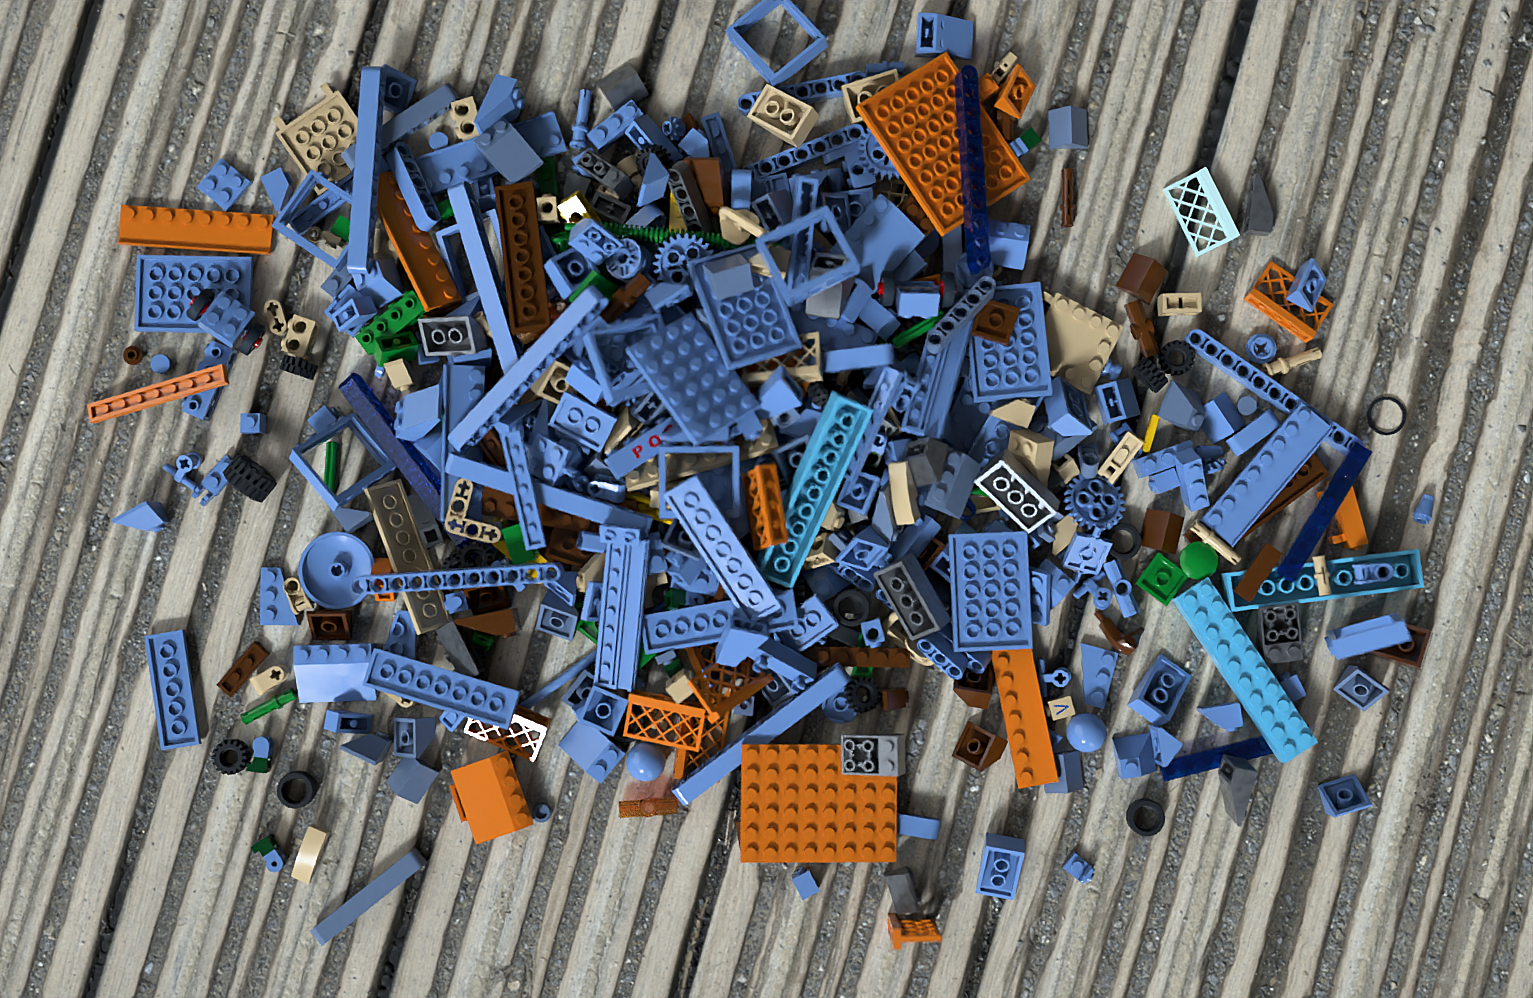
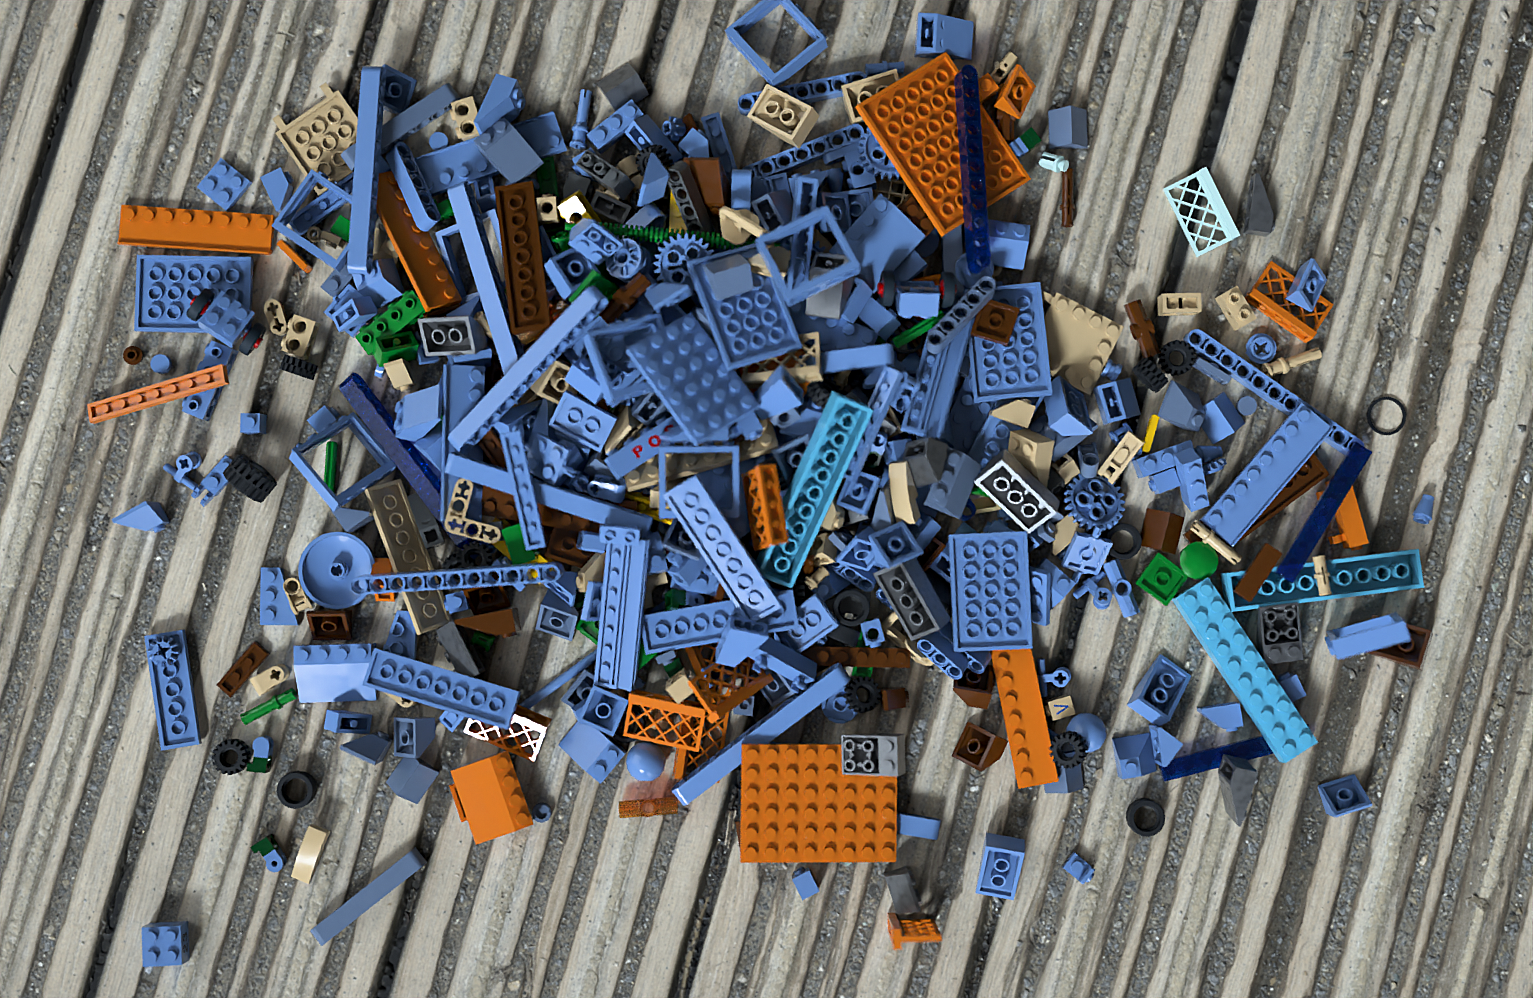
medium blue wing [1080,643,1119,709] -> none
reddish brown animal [1094,609,1145,656] -> none
reddish brown slope [1115,253,1167,305] -> none
medium blue beam [1225,408,1281,457] -> none
sand blue slope [1333,665,1390,711] -> none
medium blue piece [1352,563,1394,584] -> none
none -> medium blue brick [142,921,190,967]
none -> medium blue gear [147,636,180,667]
none -> orange tile [276,239,313,274]
none -> reddish brown axle [803,554,815,579]
none -> tan pin [804,566,829,590]
none -> medium blue slope [869,521,923,568]
none -> light aqua arm [1038,152,1069,173]
none -> black tyre [1049,731,1088,769]
none -> sand blue plate [1192,357,1232,385]
none -> tan brick [1215,286,1257,331]

